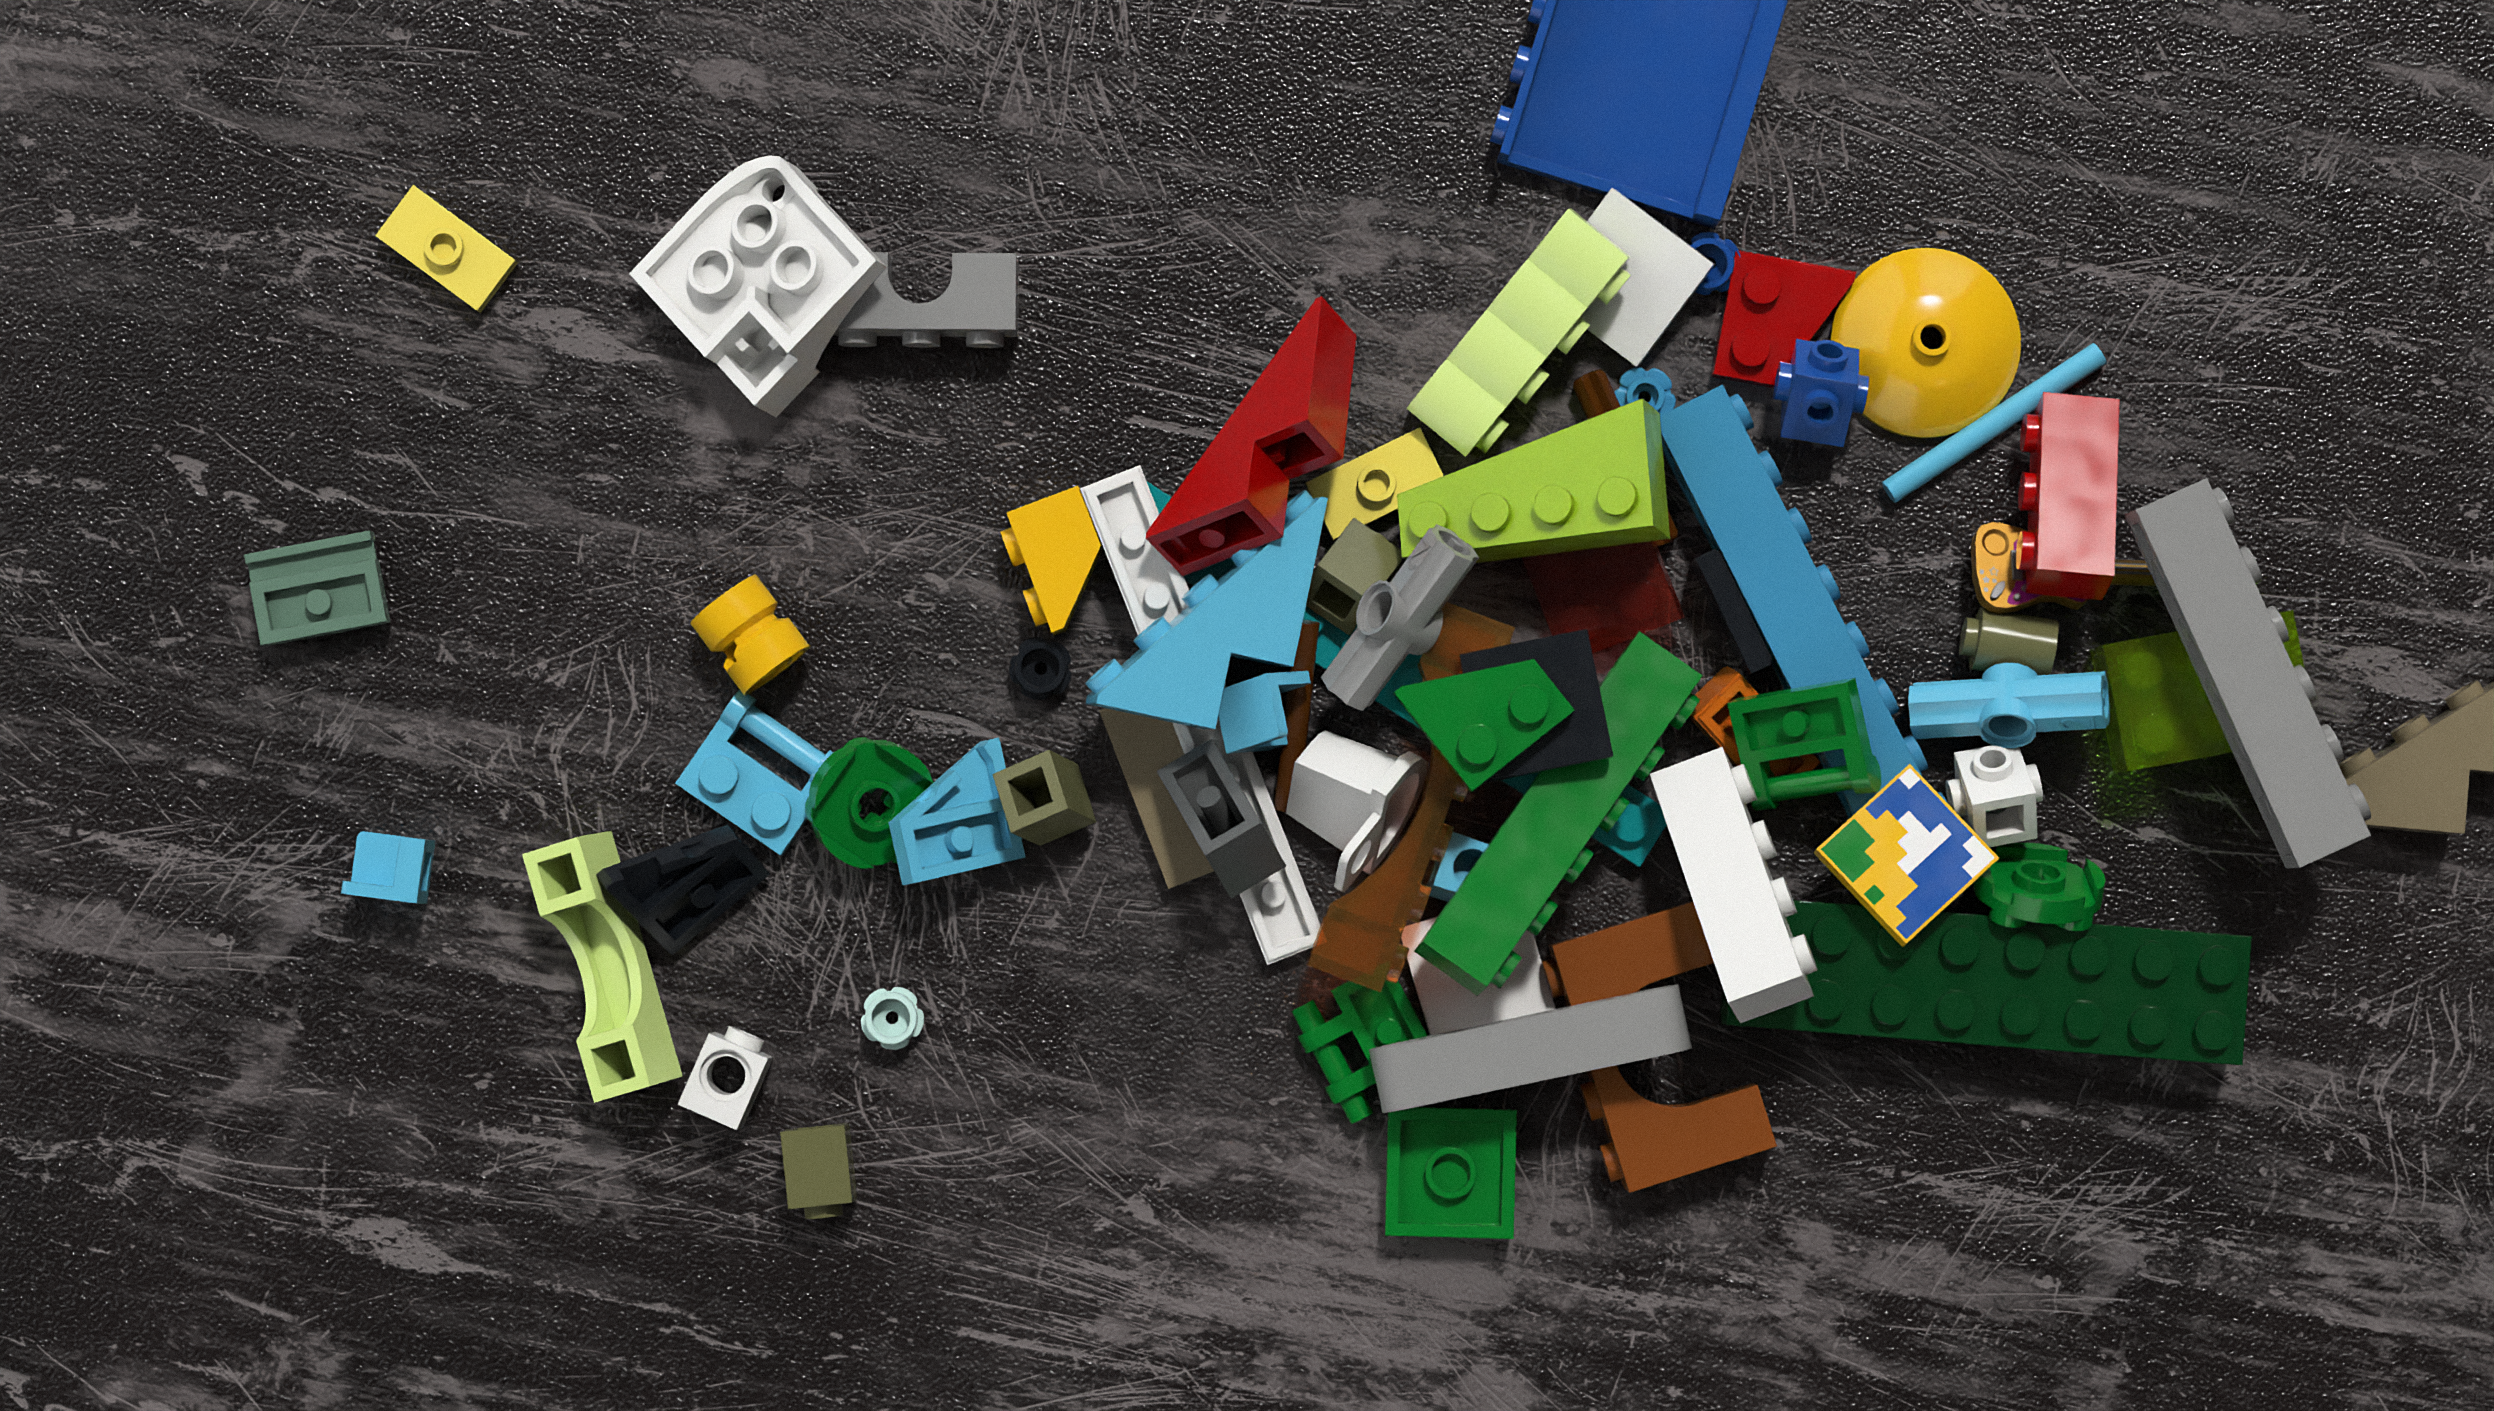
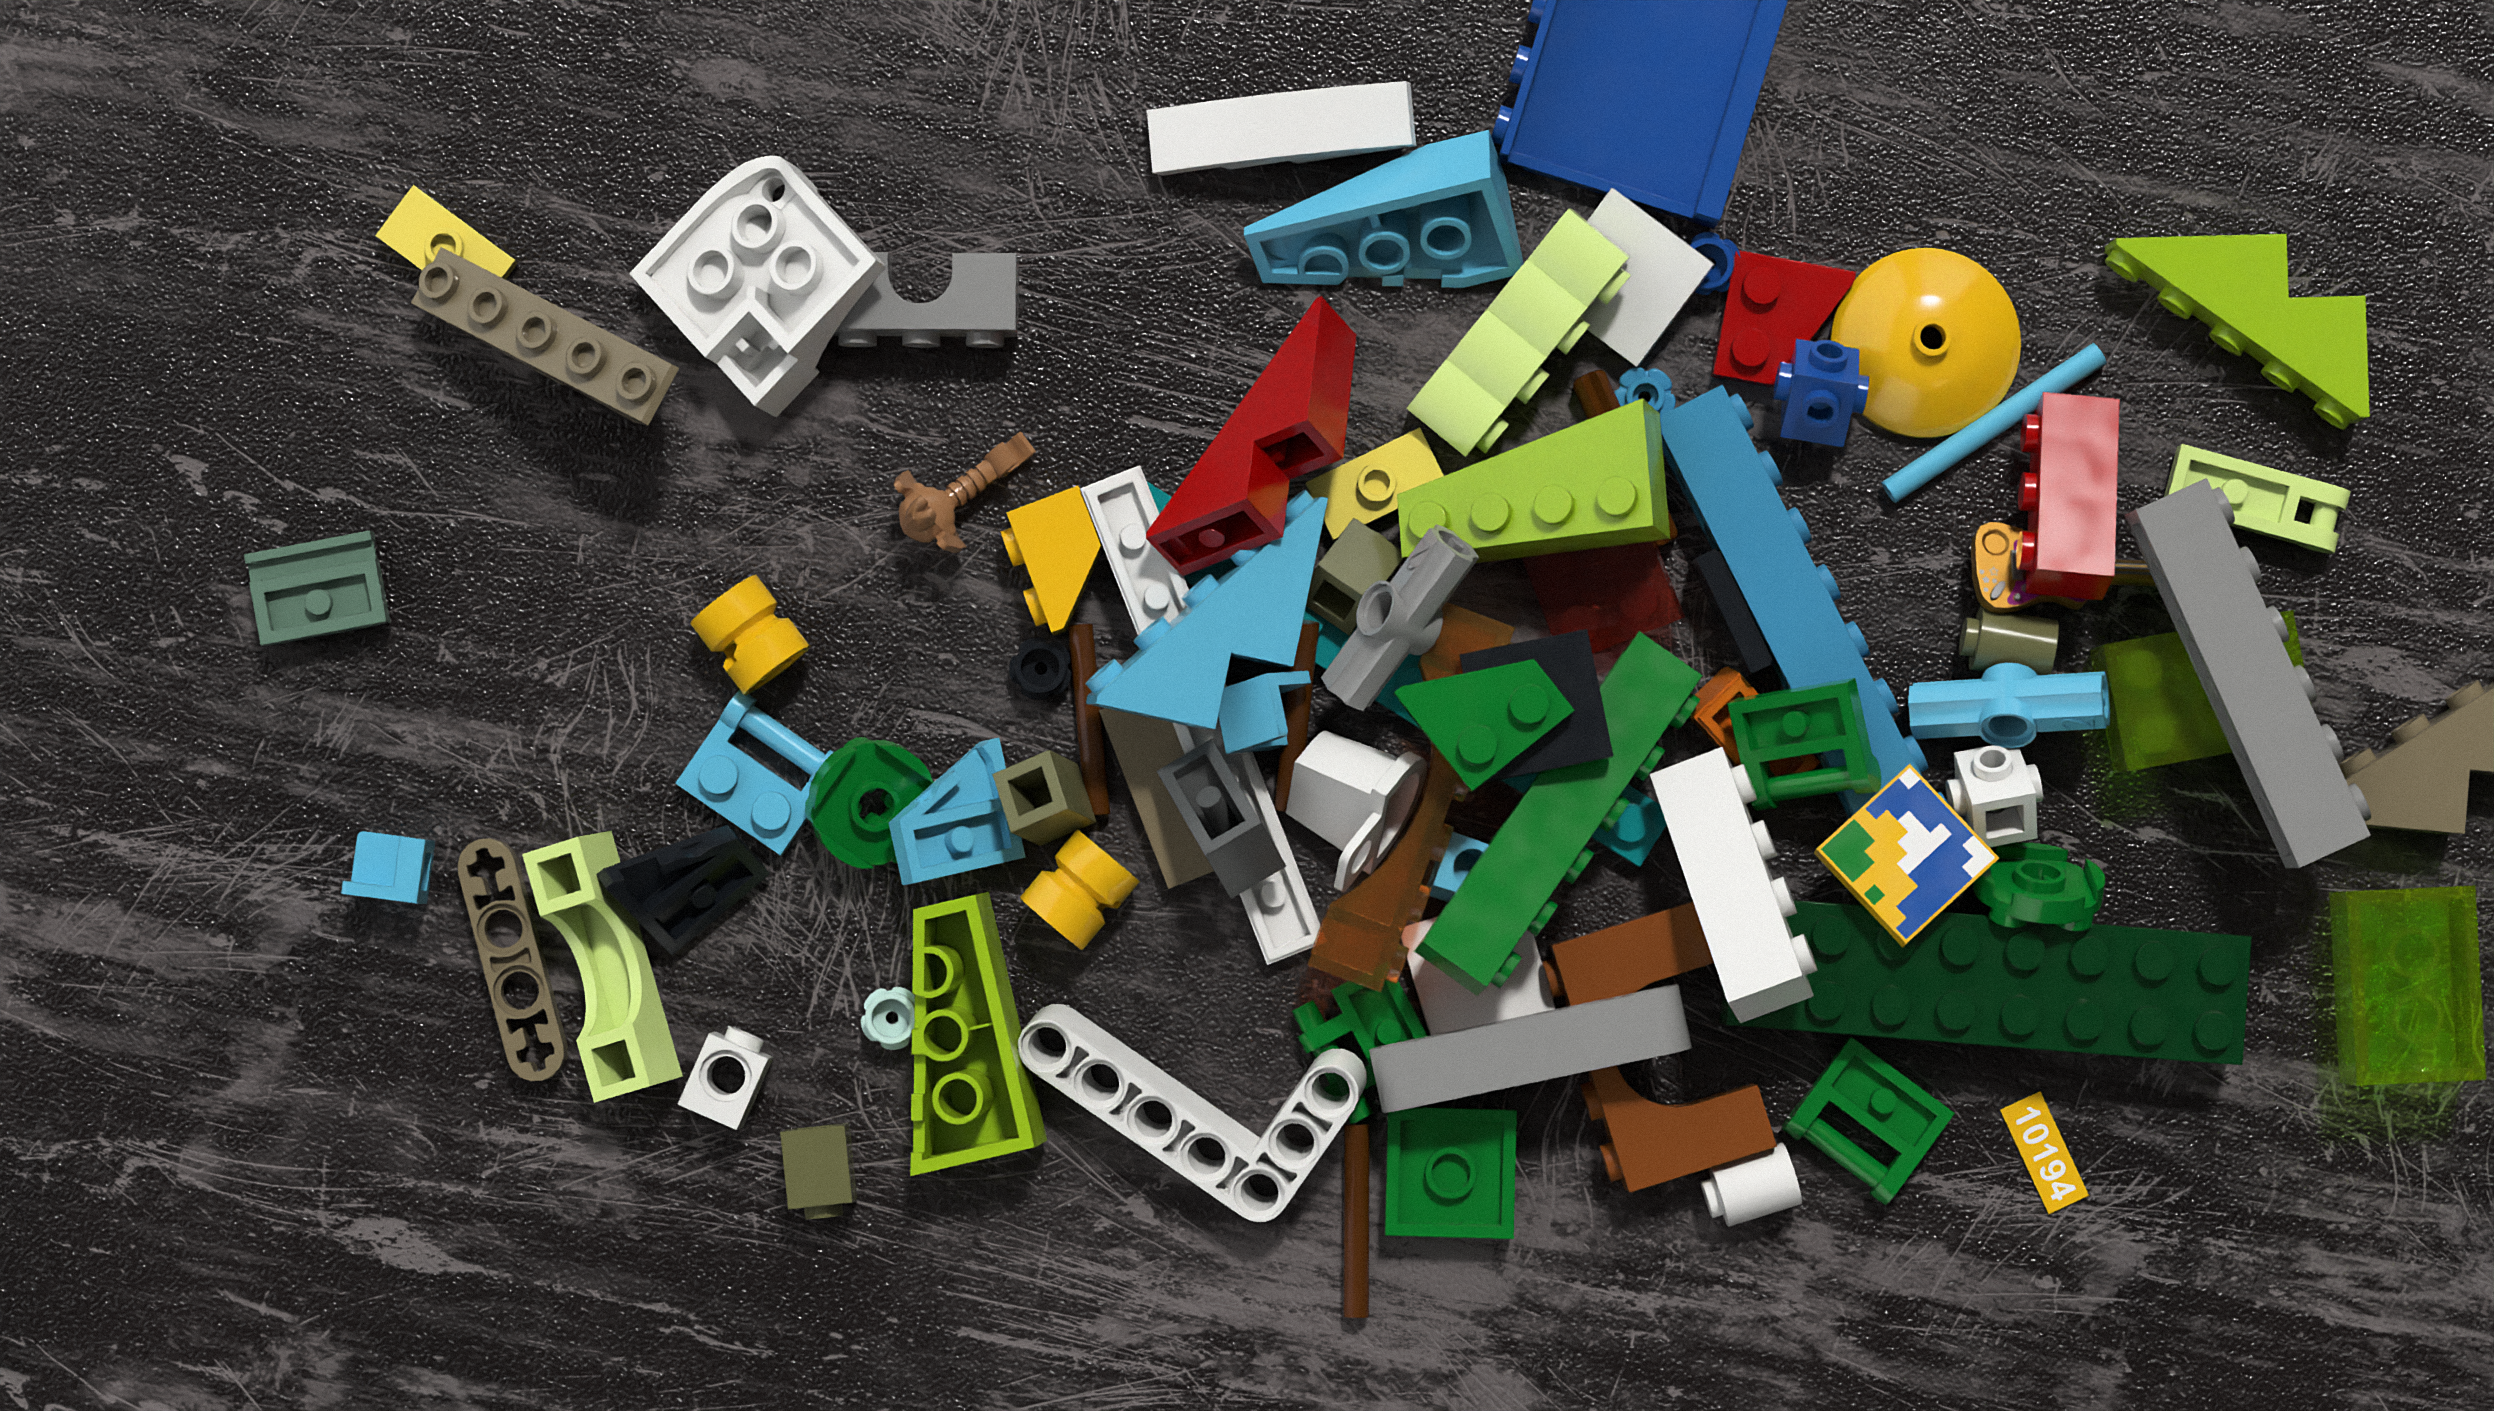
none -> dark tan slope [411,247,679,425]
none -> dark tan beam [457,838,568,1081]
none -> medium nougat piece [894,431,1036,553]
none -> lime wedge [910,892,1047,1176]
none -> white beam [1018,1004,1367,1222]
none -> yellow wheel [1020,829,1140,950]
none -> reddish brown bar [1068,624,1110,816]
none -> white slope [1147,81,1416,176]
none -> medium azure wedge [1244,130,1524,288]
none -> reddish brown bar [1343,1124,1370,1318]
none -> white brick [1701,1142,1802,1227]
none -> green plate [1781,1036,1955,1205]
none -> yellow sticker [2000,1091,2089,1214]
none -> lime slope [2105,234,2370,430]
none -> yellowish green plate [2164,444,2351,554]
none -> clear neon green brick [2329,885,2486,1086]

